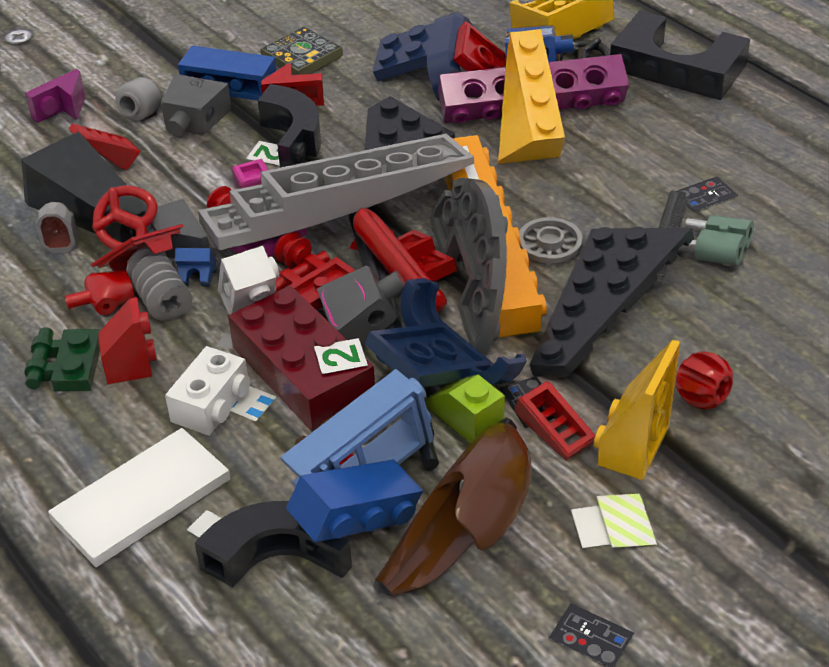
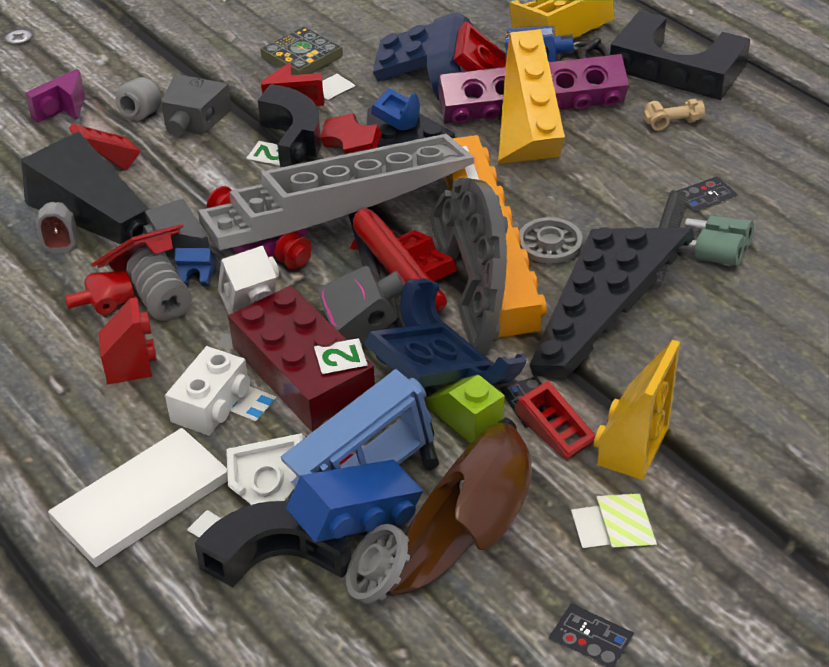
dark green plate [24,327,100,392] -> none
red piece [92,185,158,250] -> none
blue brick [178,46,277,101] -> none
dark pink tile [232,159,268,189] -> none
red plate [274,251,355,310] -> none
red piece [676,351,733,410] -> none
none -> white plate [226,433,305,505]
none -> red tile [320,113,381,154]
none -> white sticker [322,74,356,100]
none -> light grey wheel [346,524,410,604]
none -> blue plate [371,88,420,130]
none -> tan bar [643,99,705,131]

